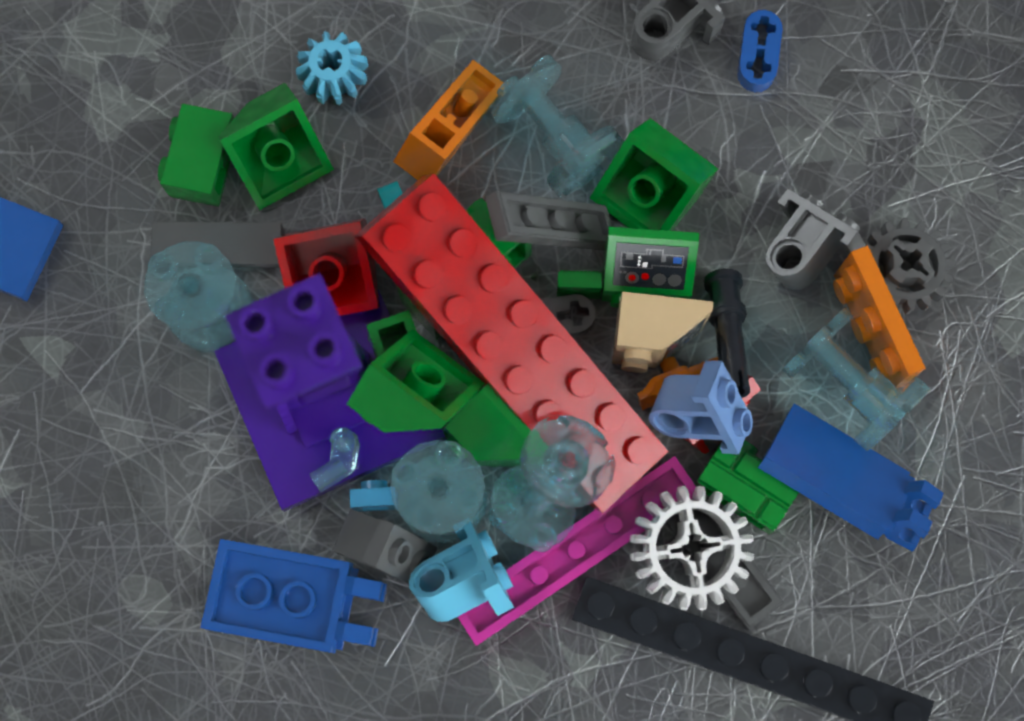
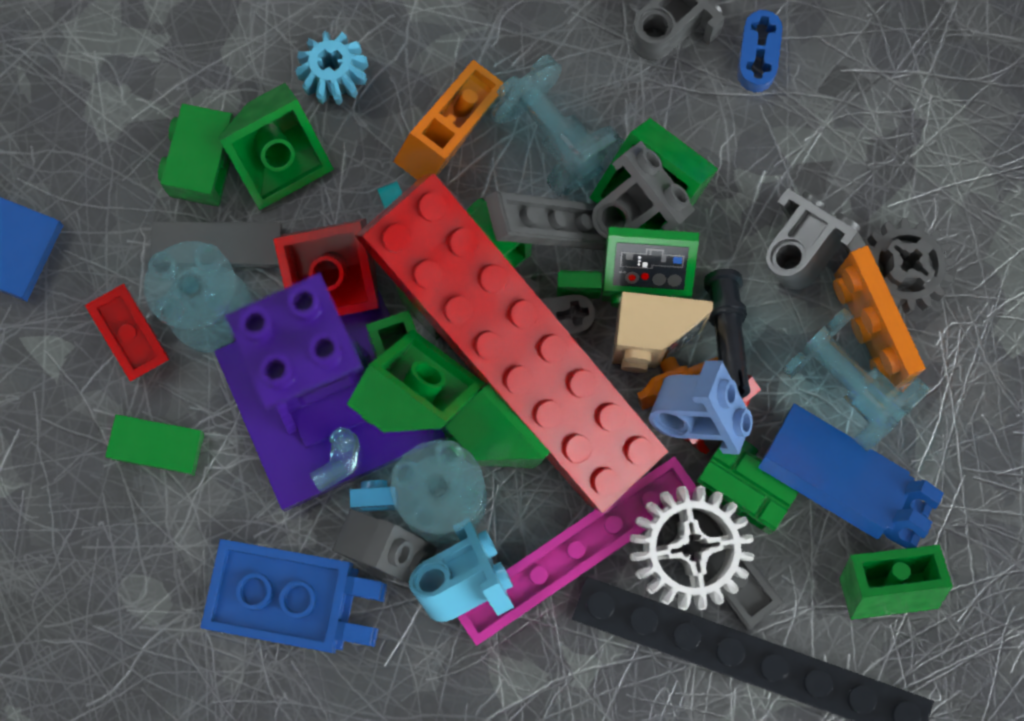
clear light blue piece [488,415,616,552] -> none
none -> red plate [84,283,170,382]
none -> green tile [105,414,204,476]
none -> dark grey pin [592,141,695,239]
none -> green brick [839,544,953,620]

